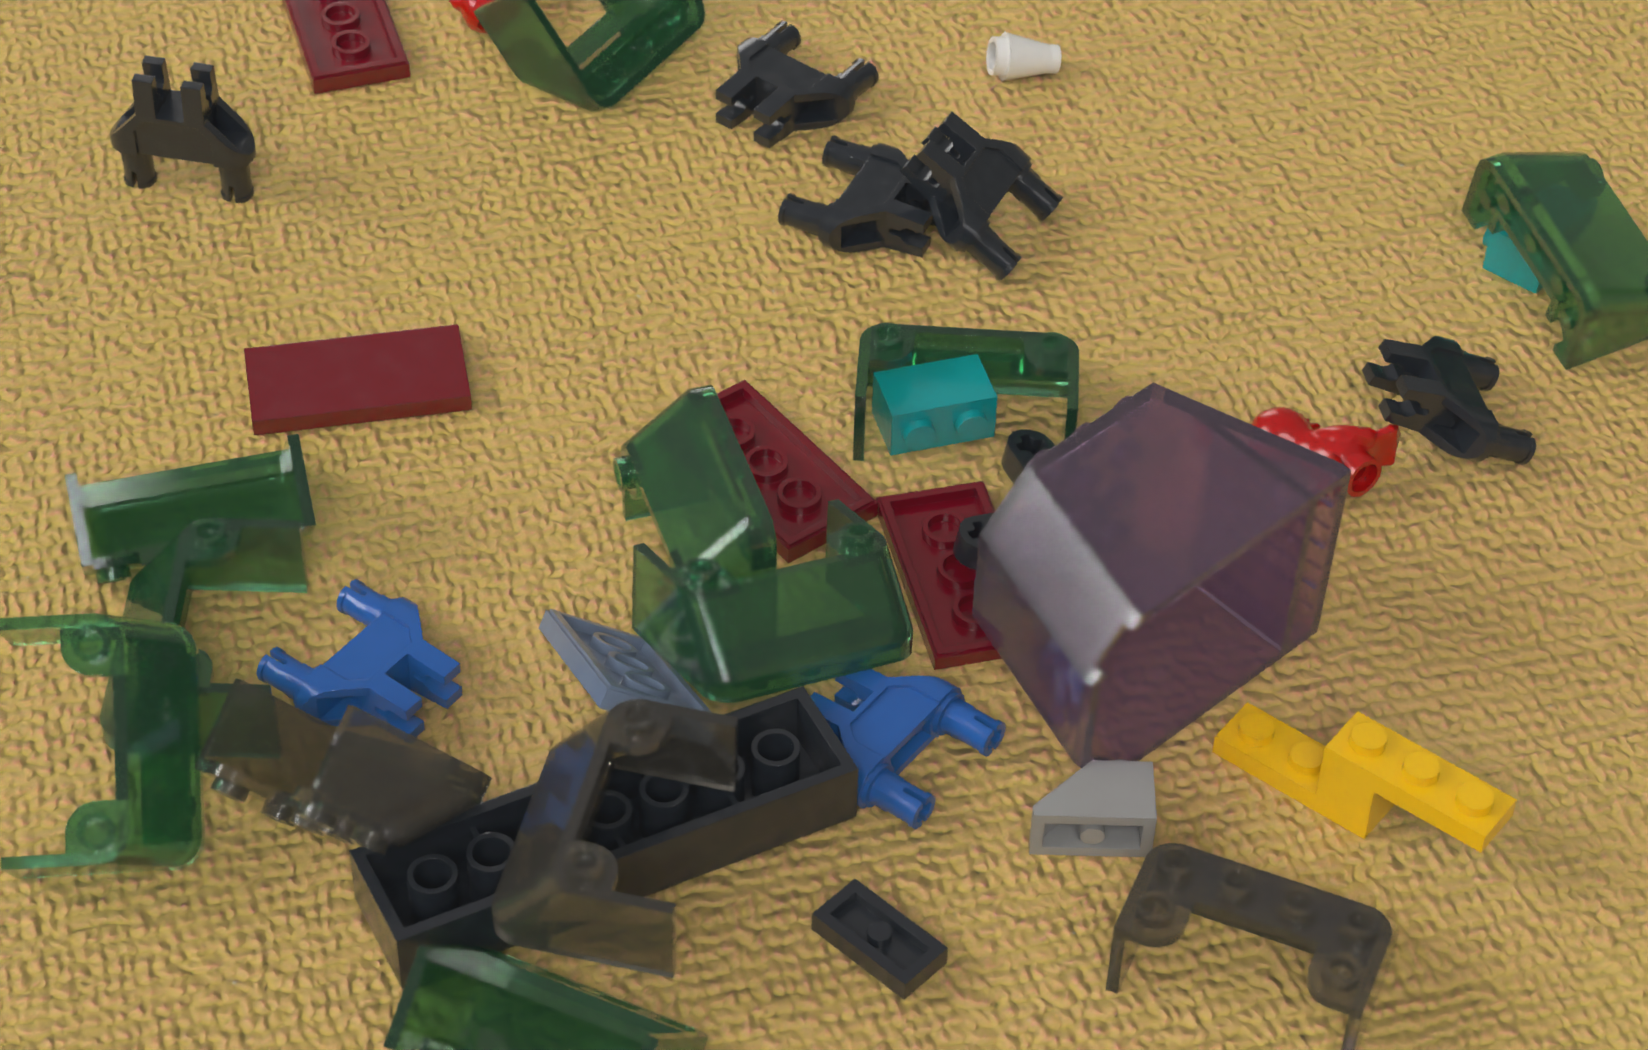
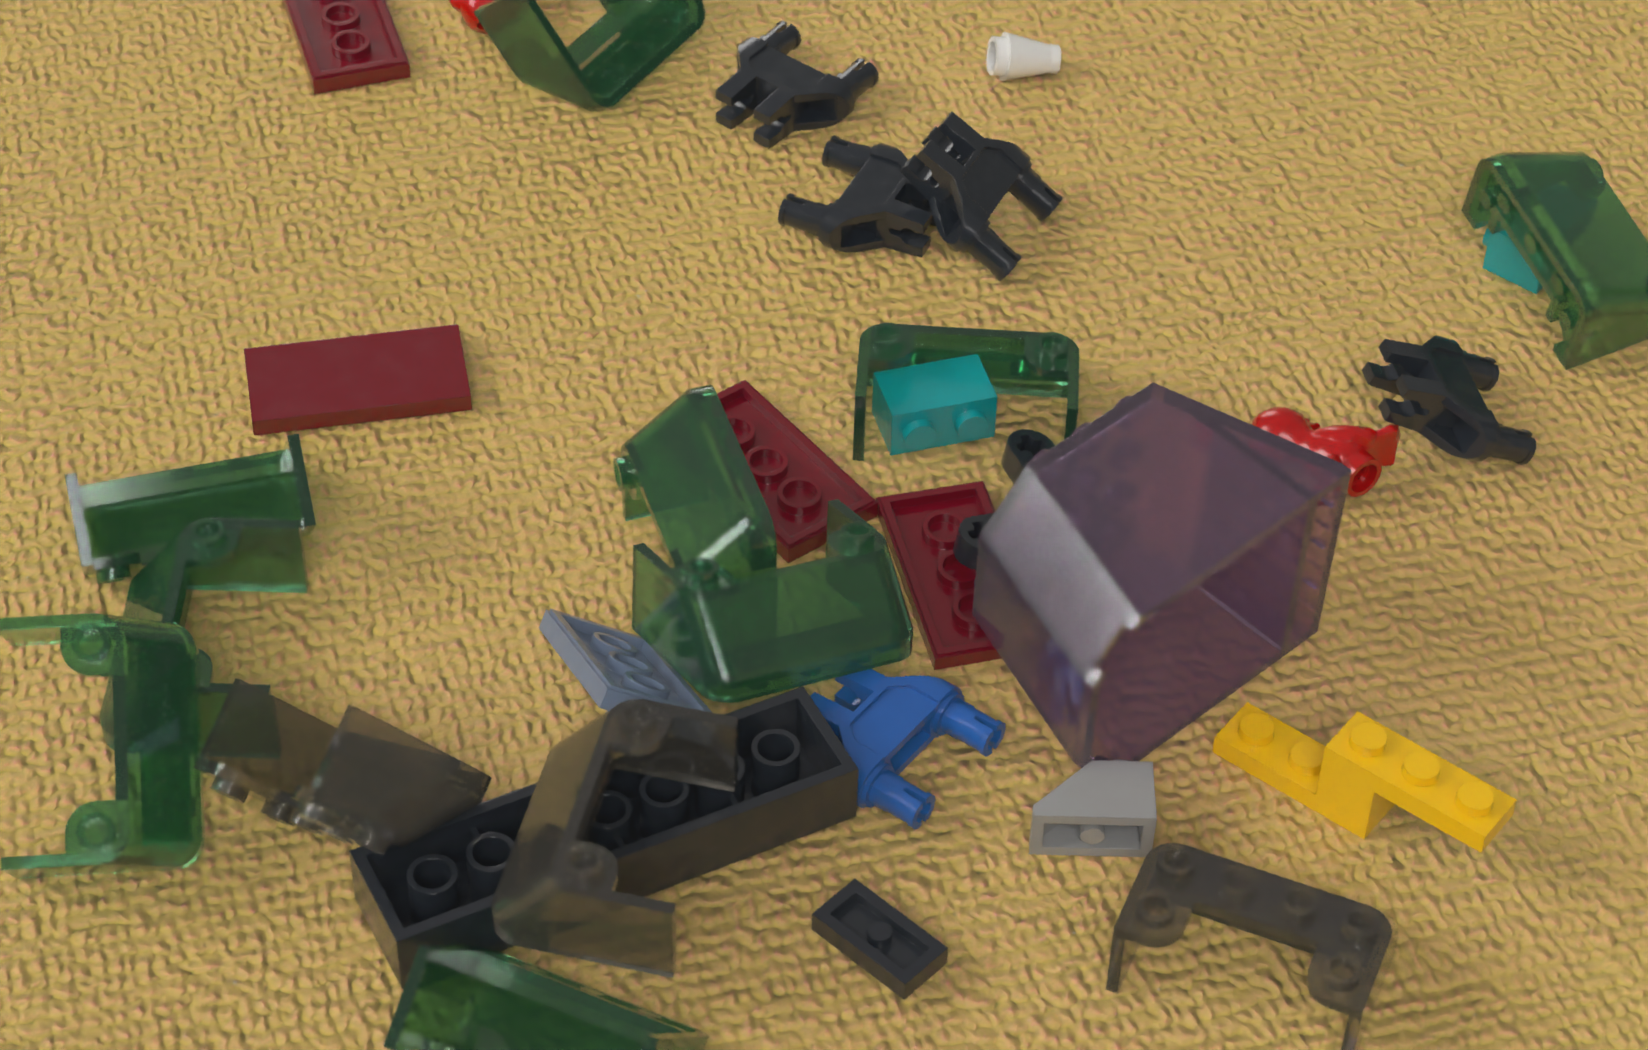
black connector [110,55,256,203] -> none
blue connector [257,579,462,744] -> none

